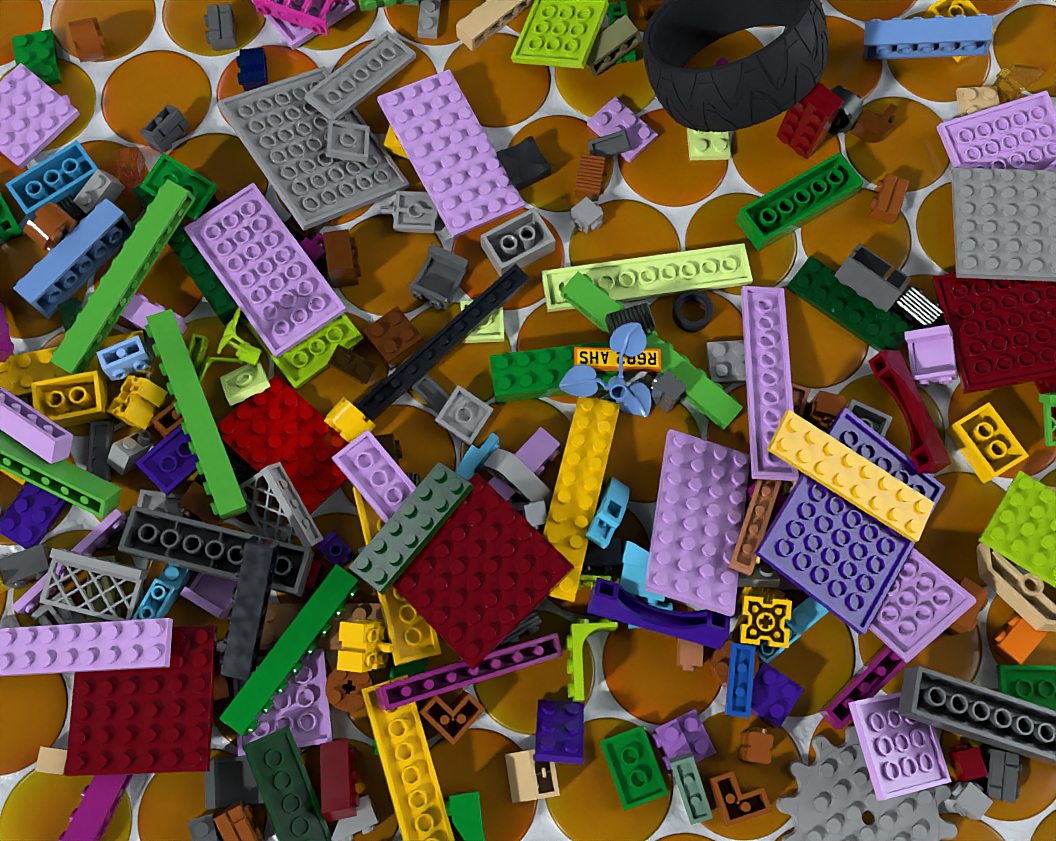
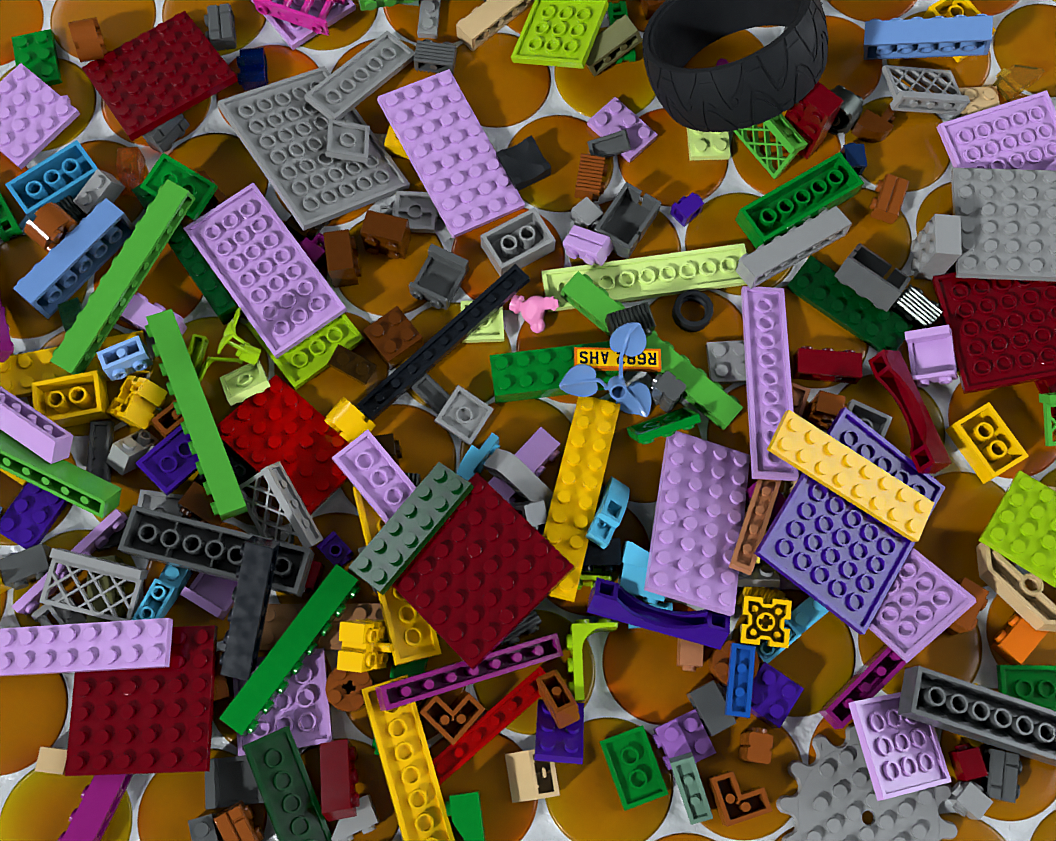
none -> dark red plate [82,11,238,141]
none -> reddish brown brick [360,210,411,259]
none -> dark grey brick [414,39,457,75]
none -> red plate [432,666,546,786]
none -> bright pink animal [509,295,559,333]
none -> dark orange brick [536,670,580,729]
none -> lavender brick [563,225,614,266]
none -> dark grey piece [594,182,661,259]
none -> green plate [626,407,701,444]
none -> dark purple brick [670,192,704,227]
none -> dark grey brick [686,680,737,736]
none -> bright green fence [733,113,808,179]
none -> light grey brick [736,206,852,289]
none -> dark red brick [793,346,862,384]
none -> dark blue brick [840,143,867,175]
none -> light grey fence [882,65,970,115]
none -> light grey brick [911,214,962,280]

